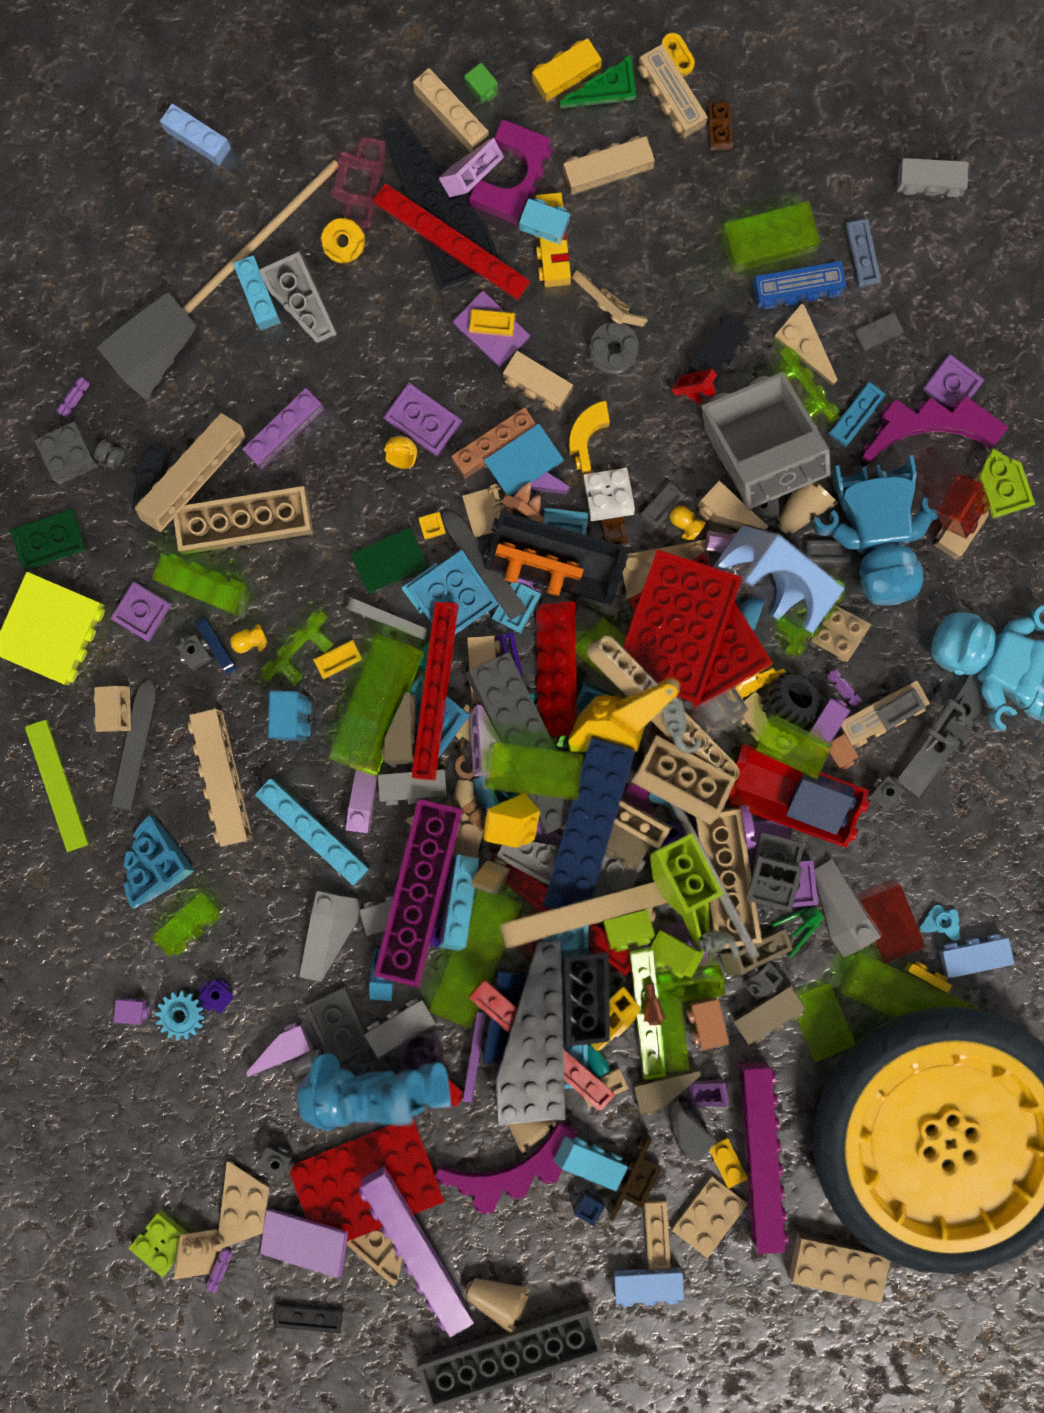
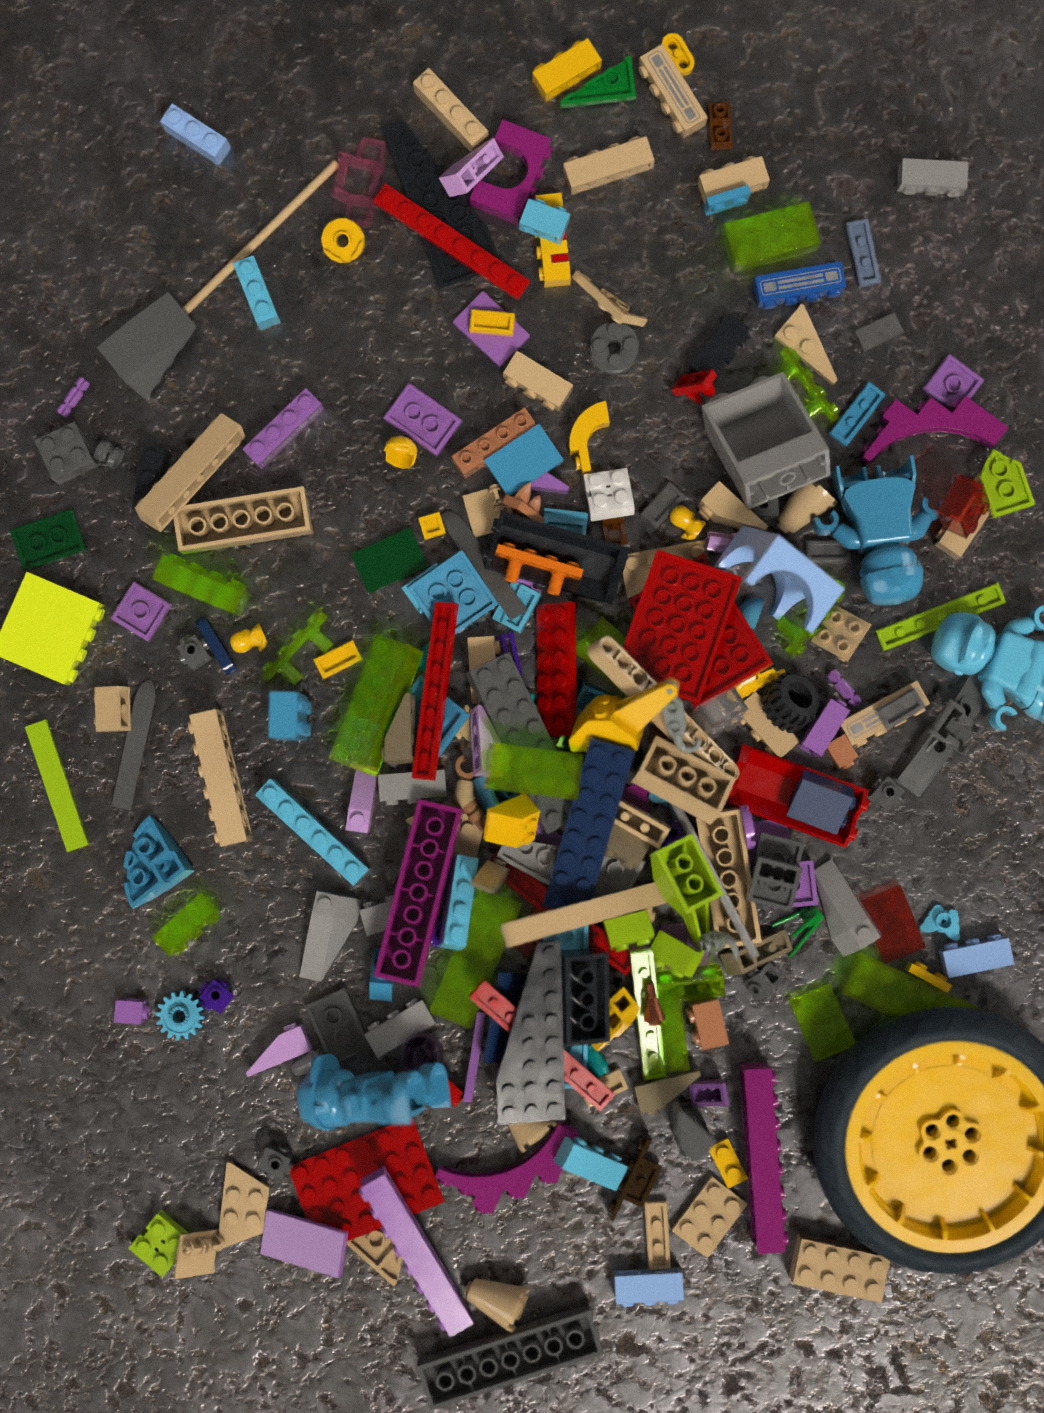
medium lavender axle [205,1248,232,1293] -> none
light grey wedge [259,250,337,343] -> none
black tile [274,1303,344,1334] -> none
light grey beam [346,598,429,641] -> none
bright green brick [464,63,498,104] -> none
dark blue panel [573,1189,605,1226] -> none
dark tan brick [734,982,806,1045] -> none
clear neon green tile [756,714,833,779] -> none
none -> tan brick [697,156,770,204]
none -> dark azure plate [703,185,751,216]
none -> lime tile [874,583,1006,651]

